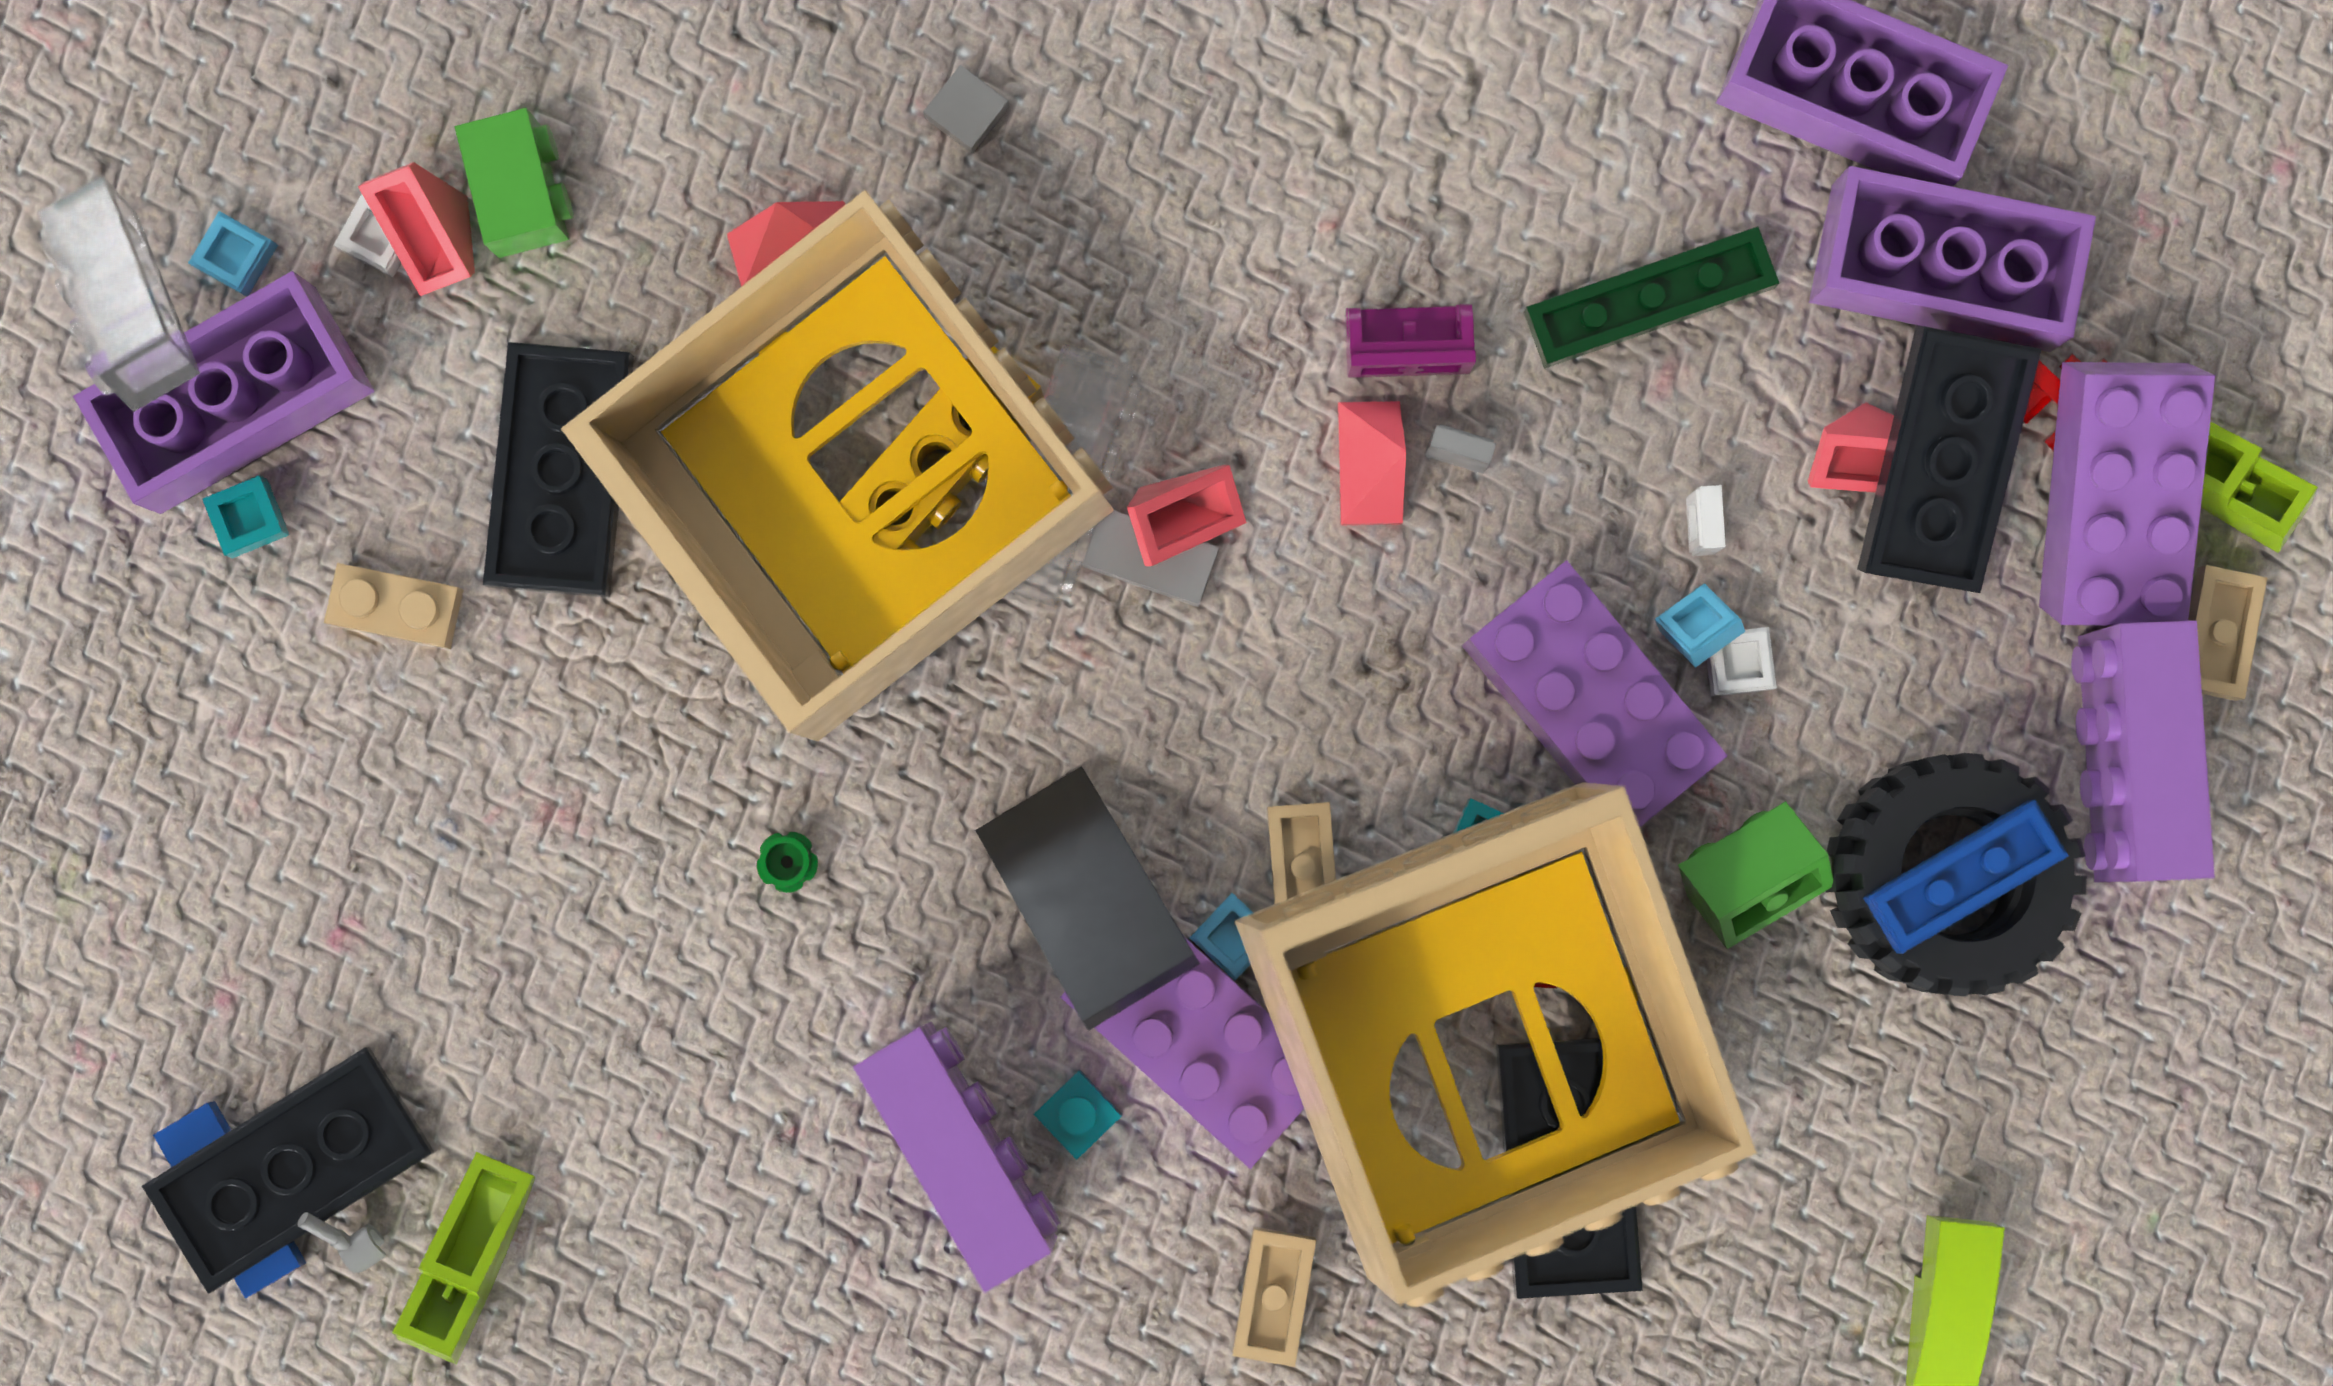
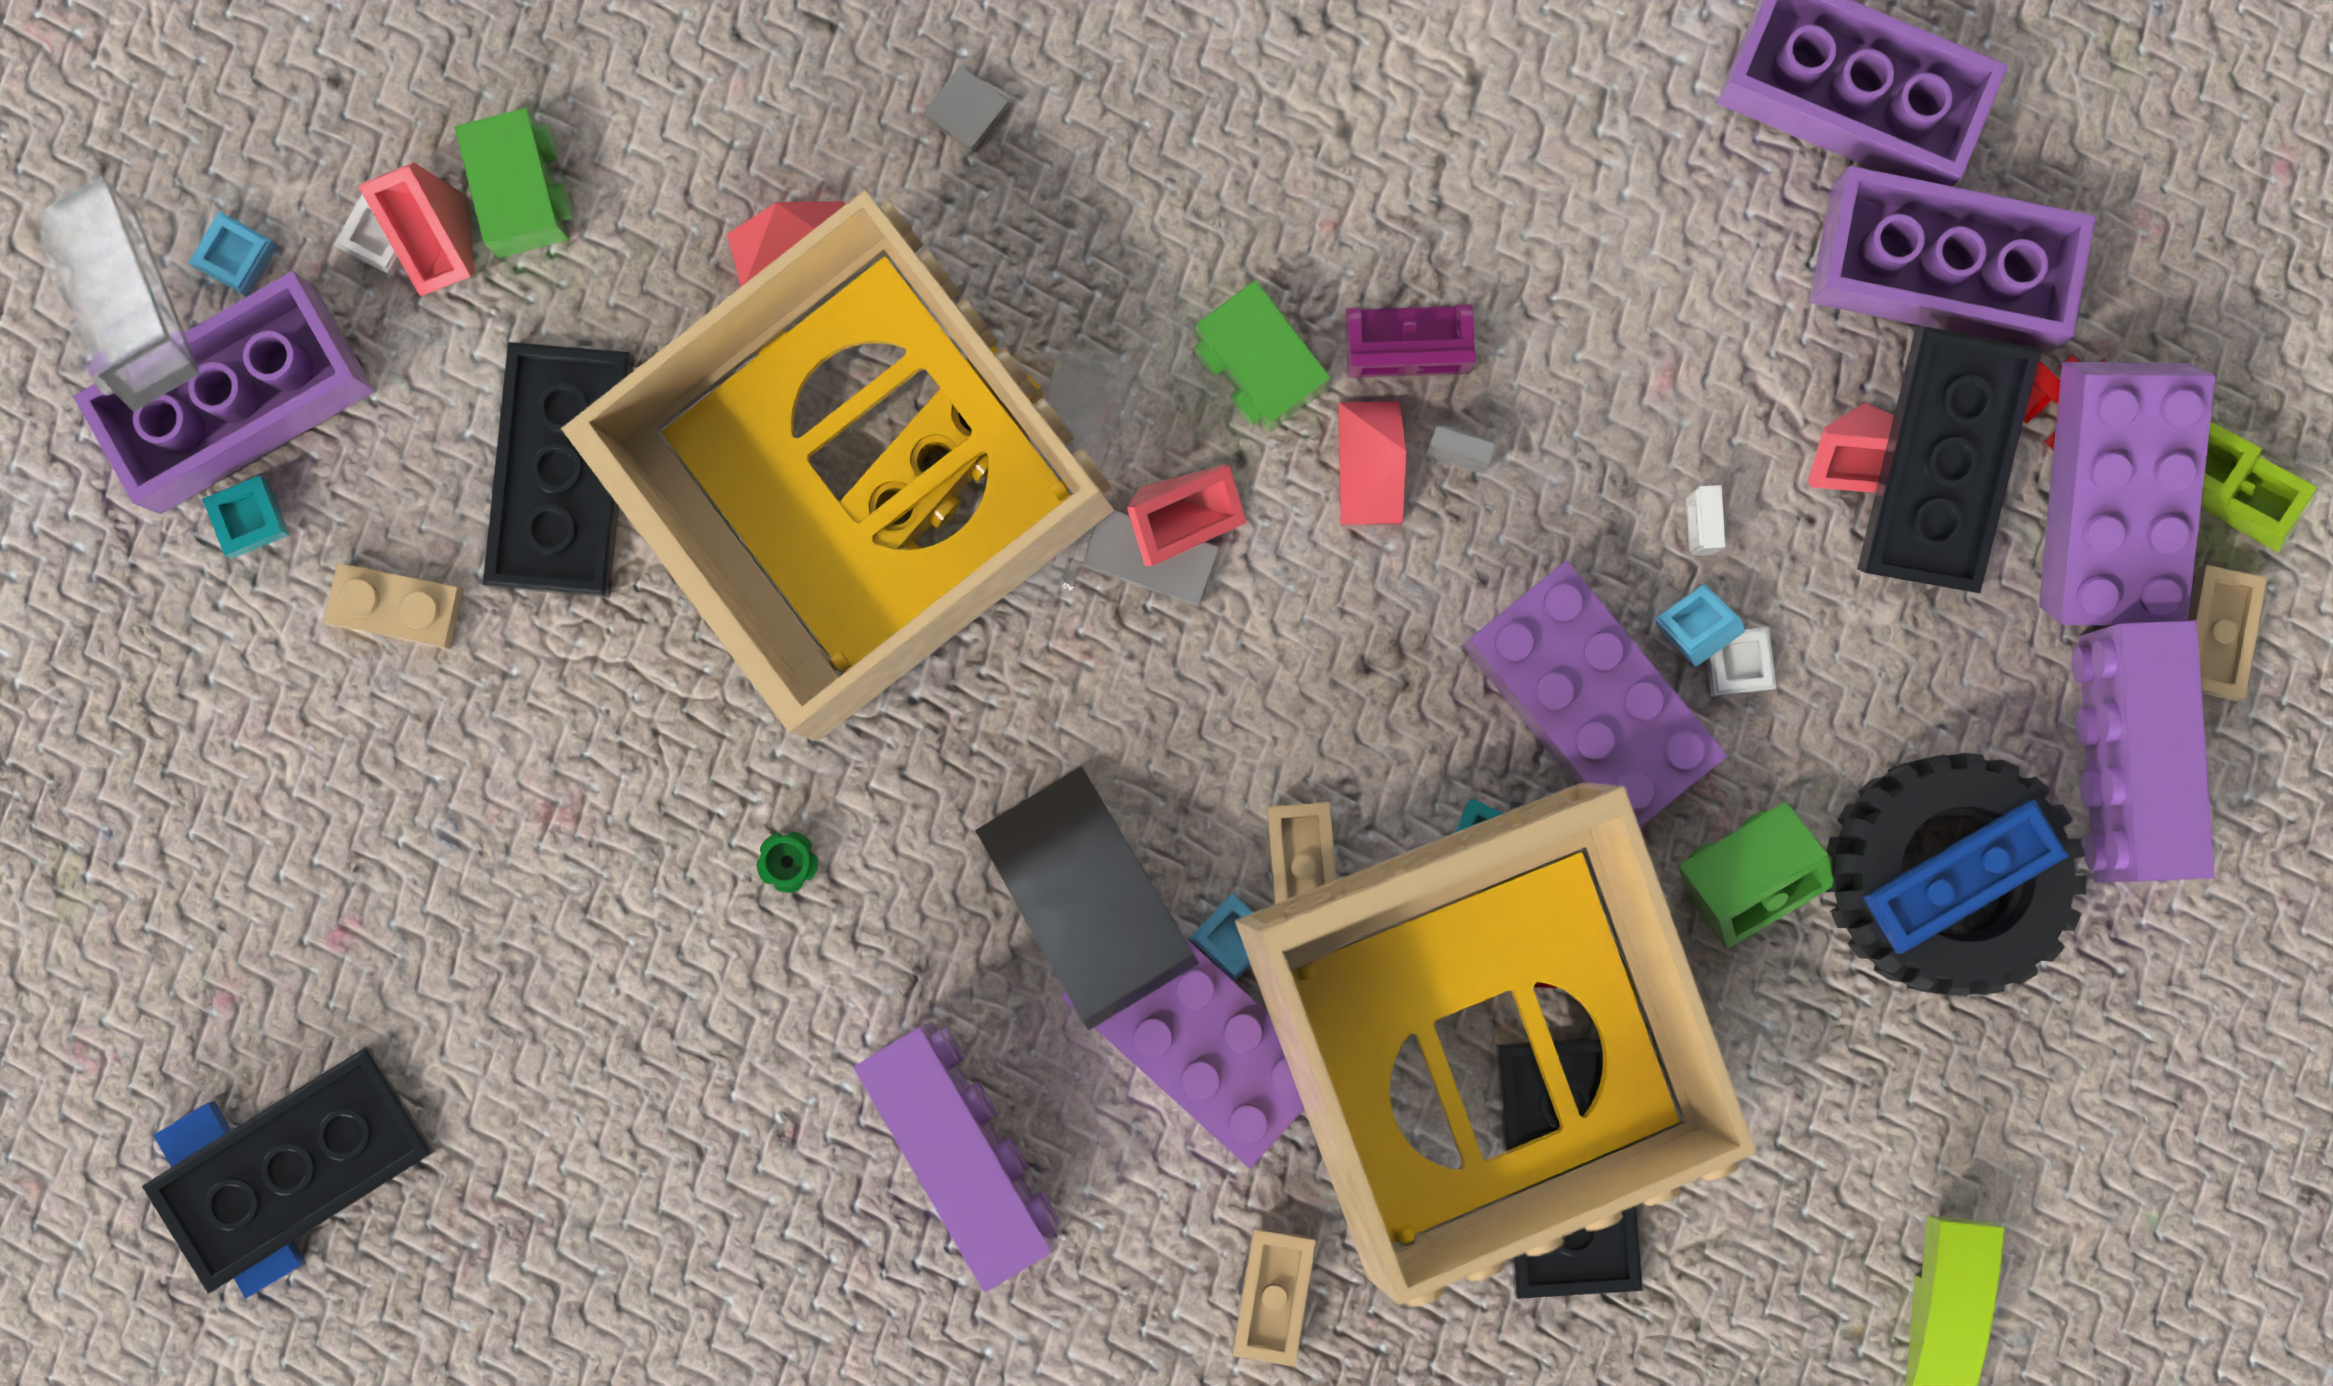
light grey hand [298,1212,386,1273] -> none
lime slope [392,1152,535,1365] -> none
teal plate [1033,1069,1122,1160] -> none
dark green plate [1524,226,1780,369] -> none
none -> bright green brick [1193,280,1330,433]

